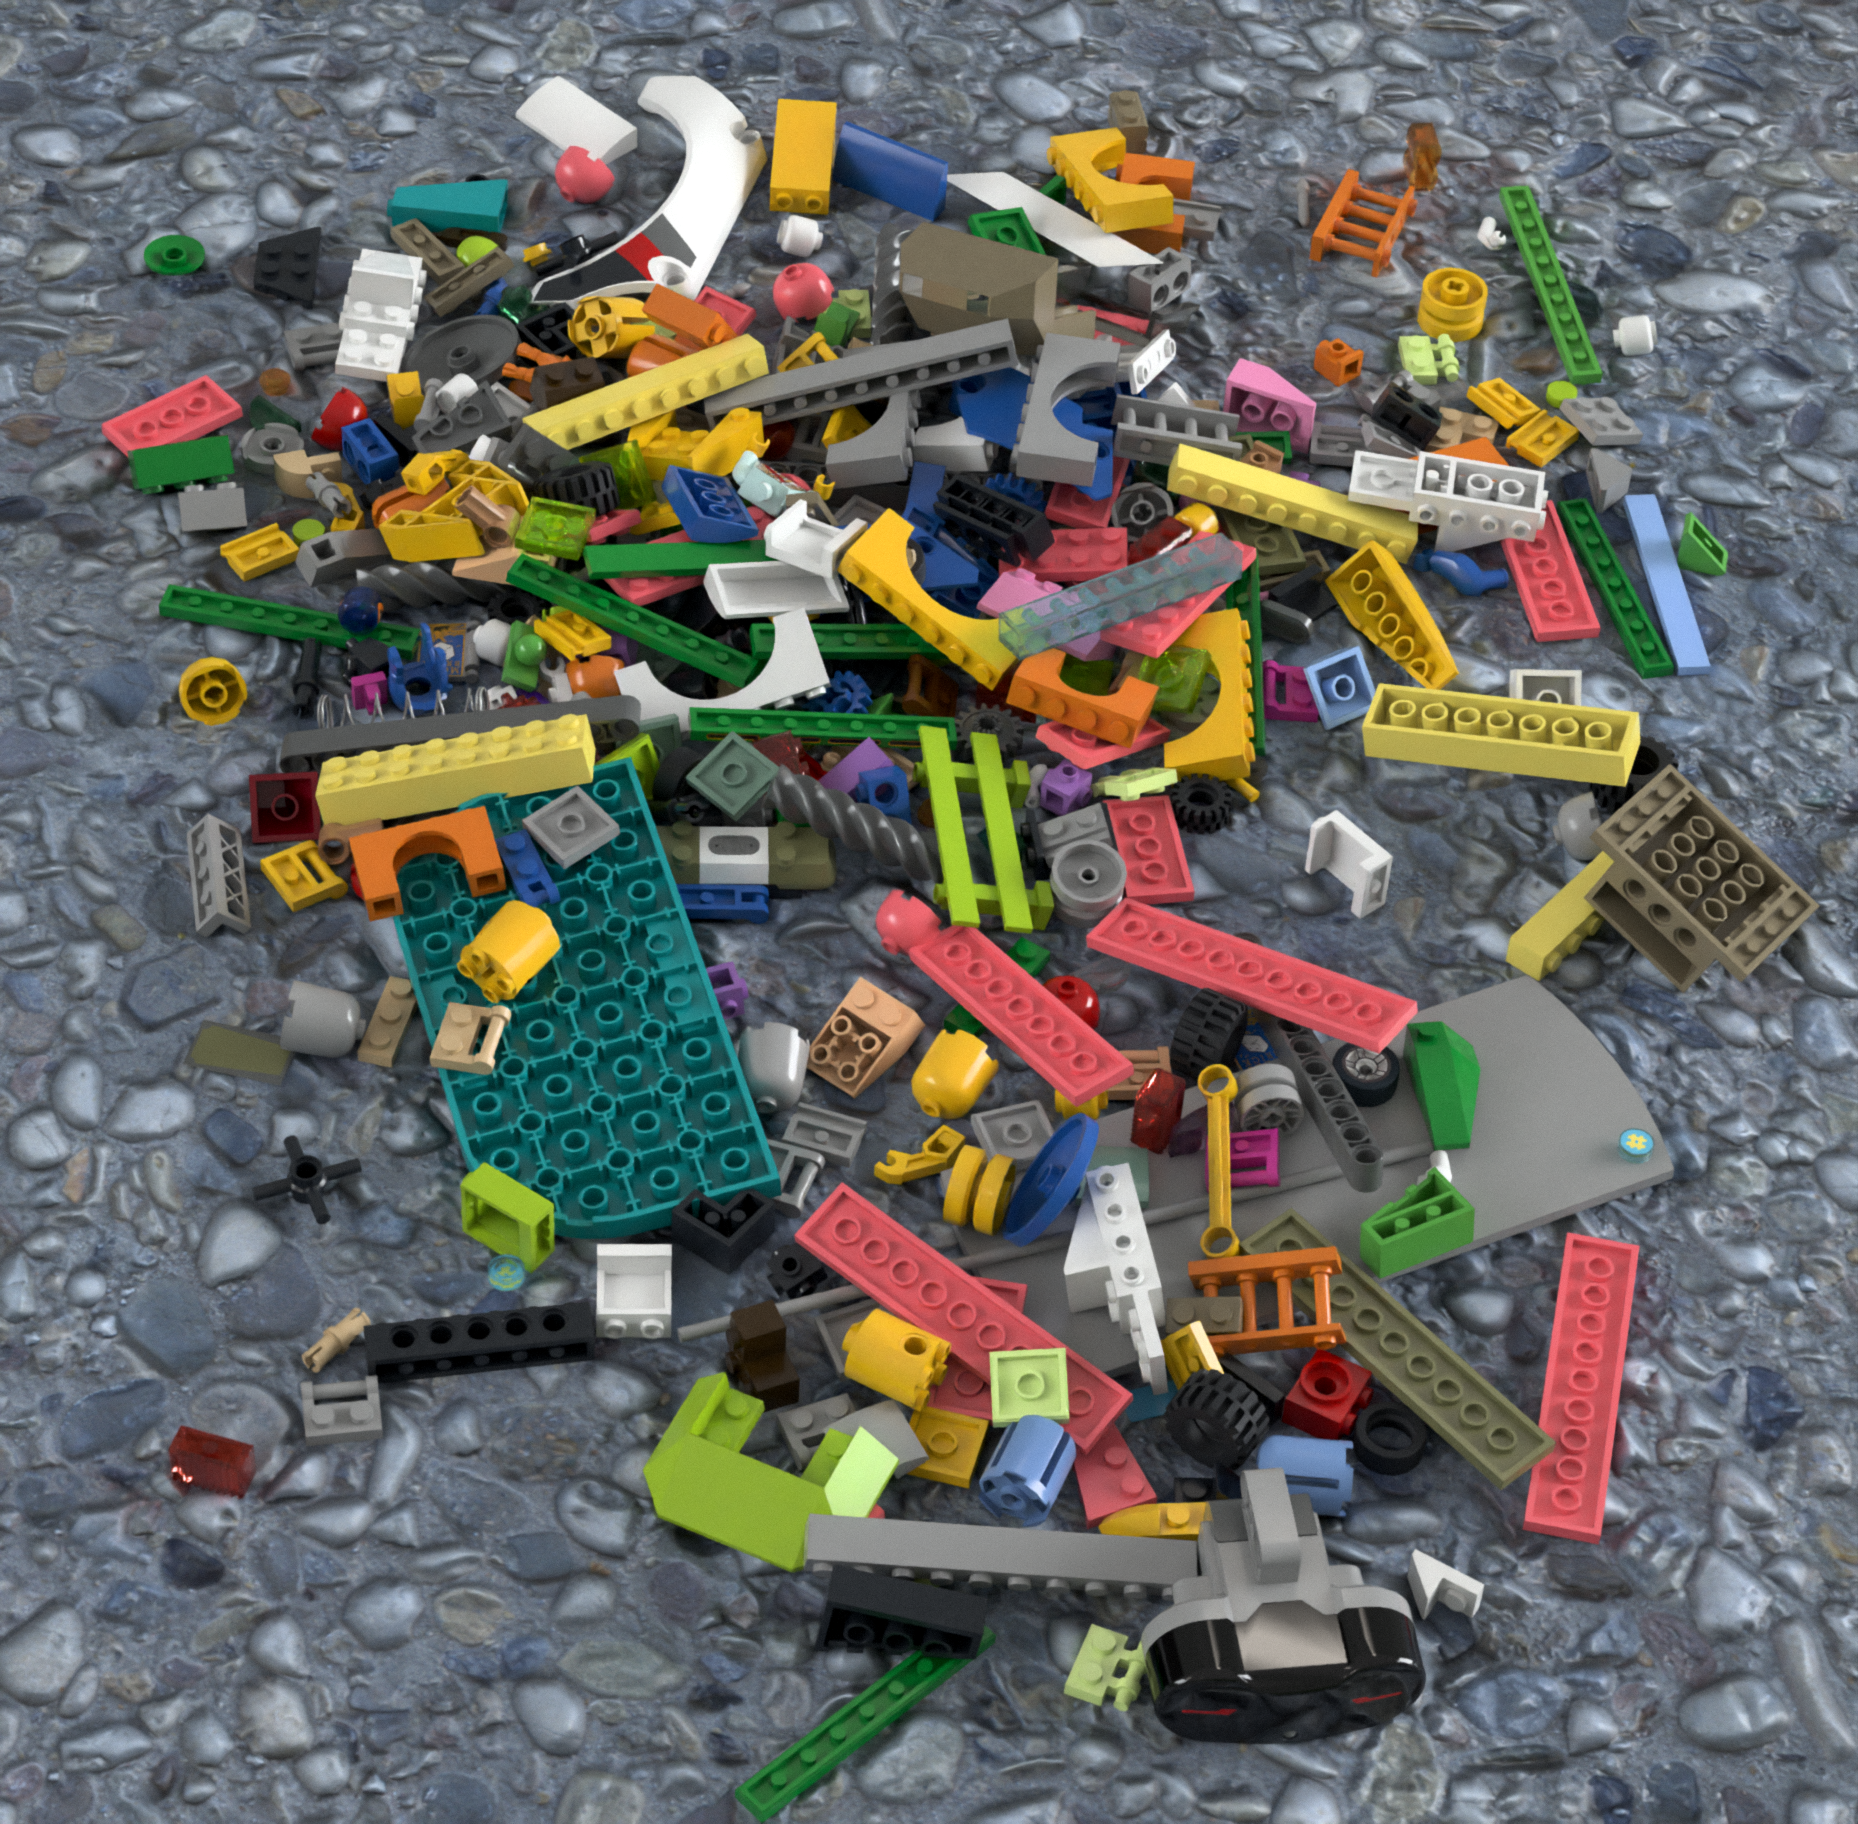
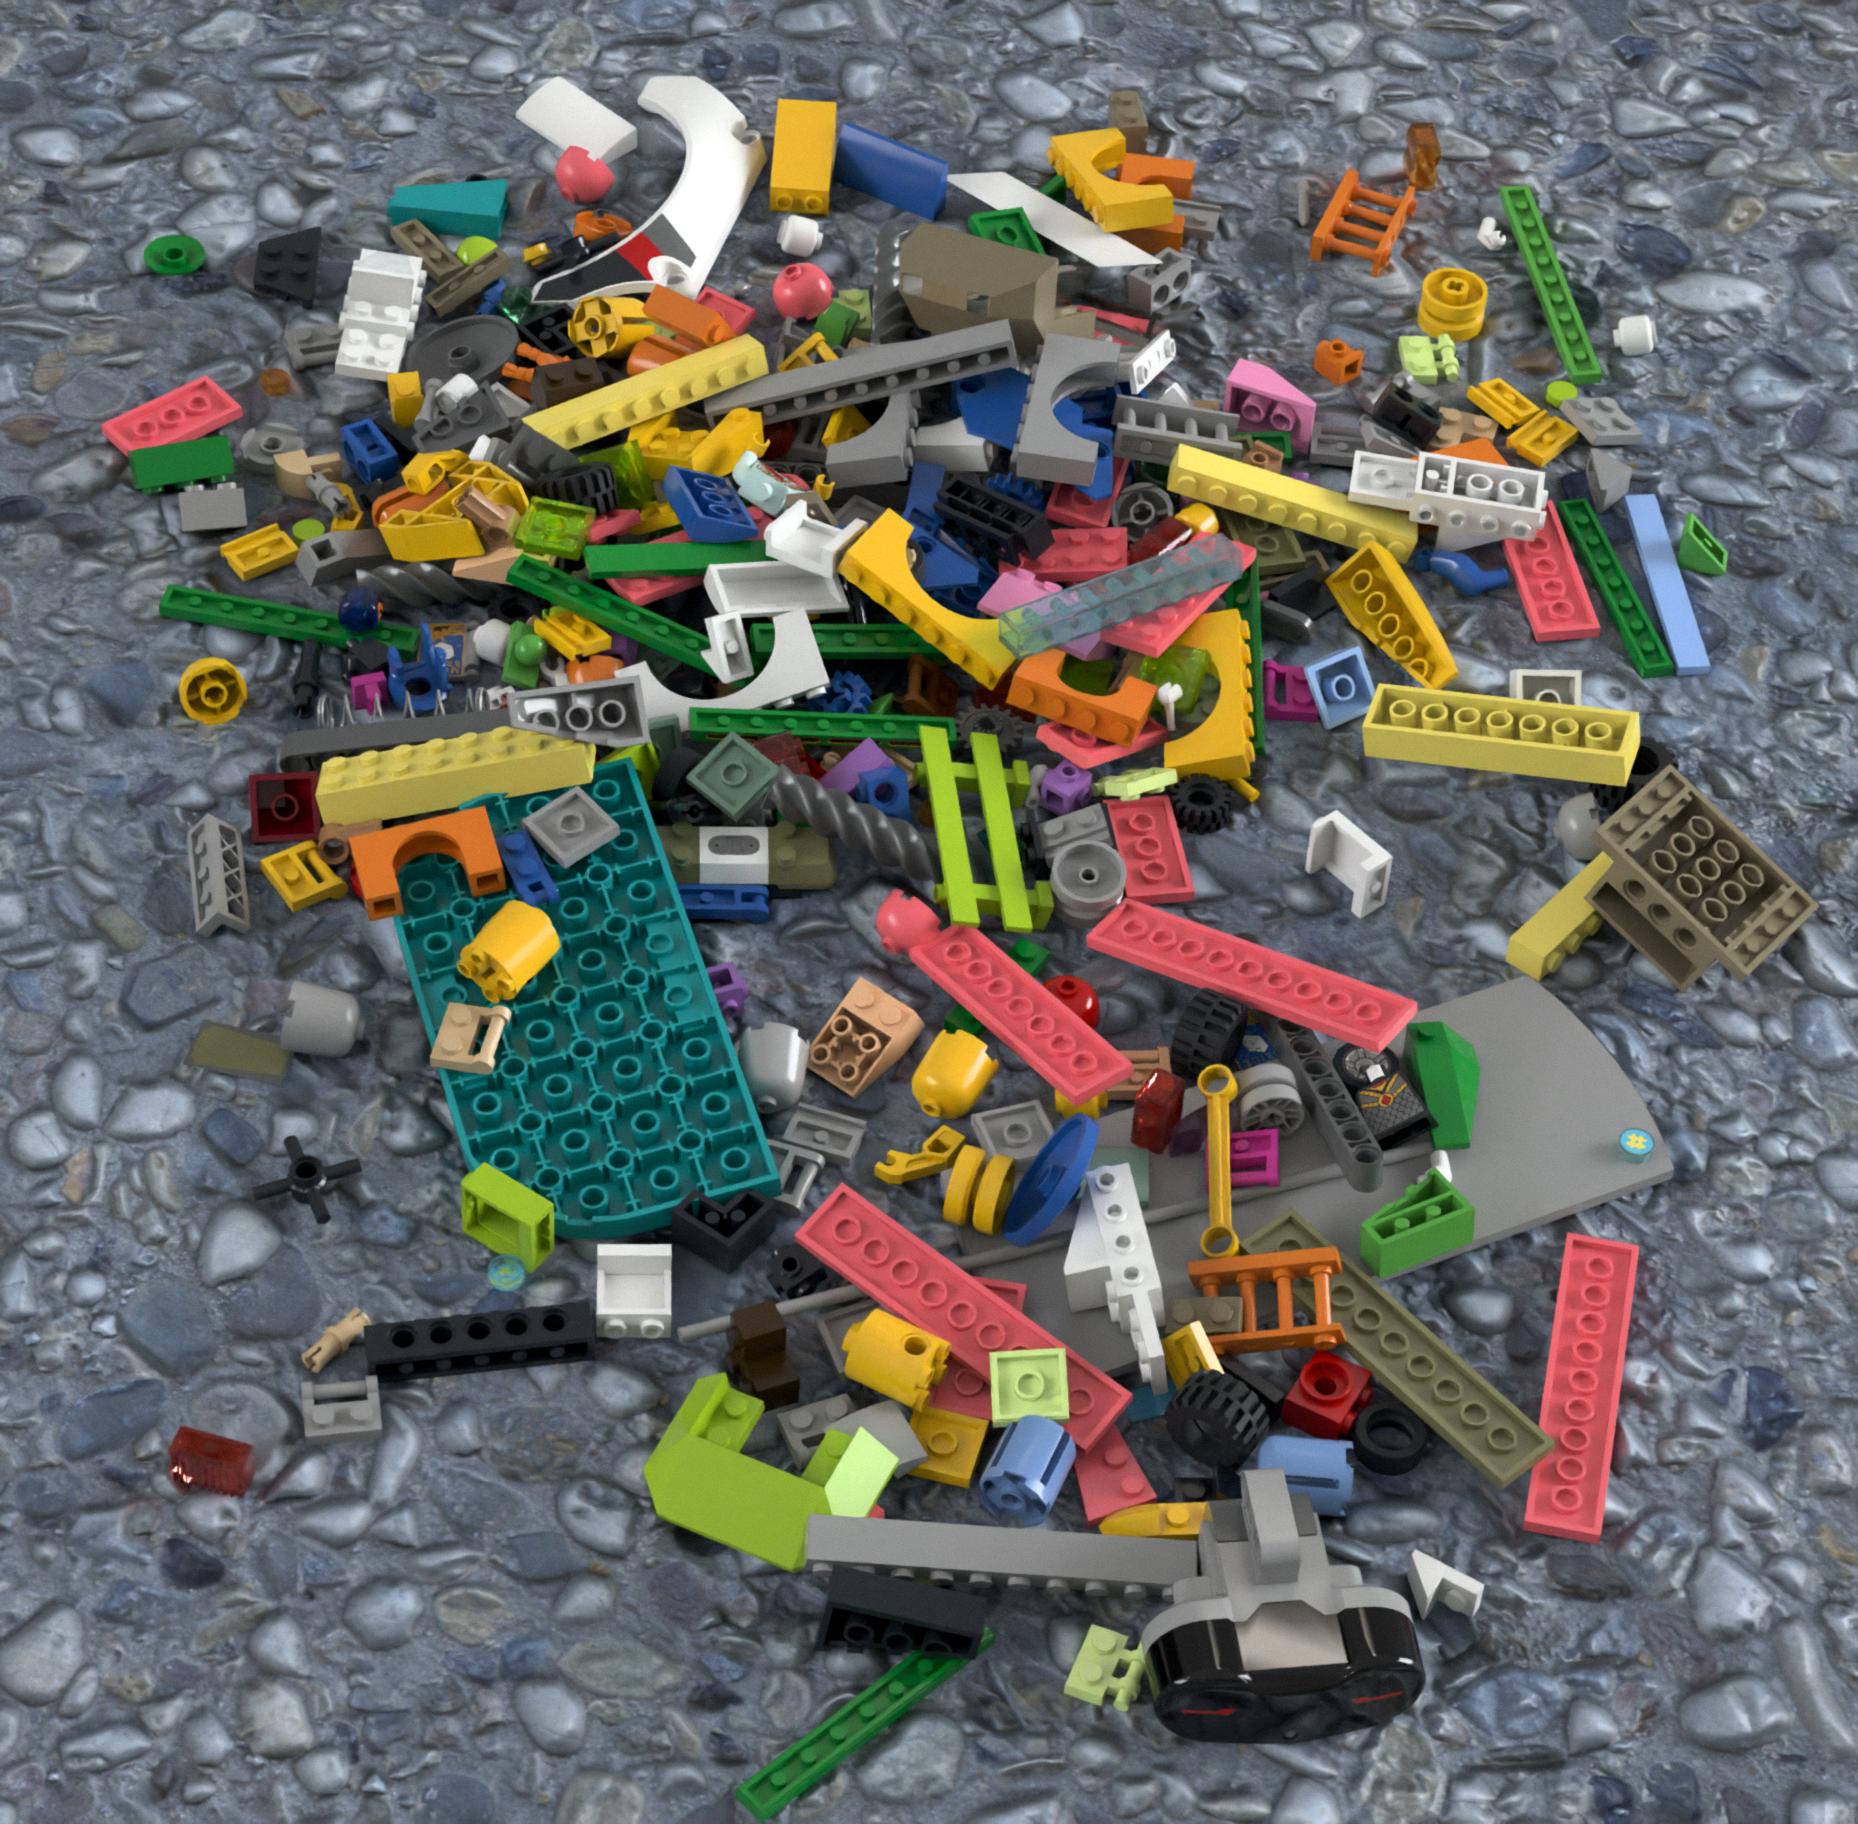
clear green tile [249,394,302,433] -> none
red cylinder [311,386,368,451] -> none
tan plate [357,976,418,1068] -> none
dark brown piece [431,227,508,251] -> none
none -> light grey wedge [506,675,651,748]
none -> orange plate [573,211,634,251]
none -> white slope [700,610,754,684]
none -> white hand [1156,682,1183,731]
none -> torso [1356,1064,1439,1151]

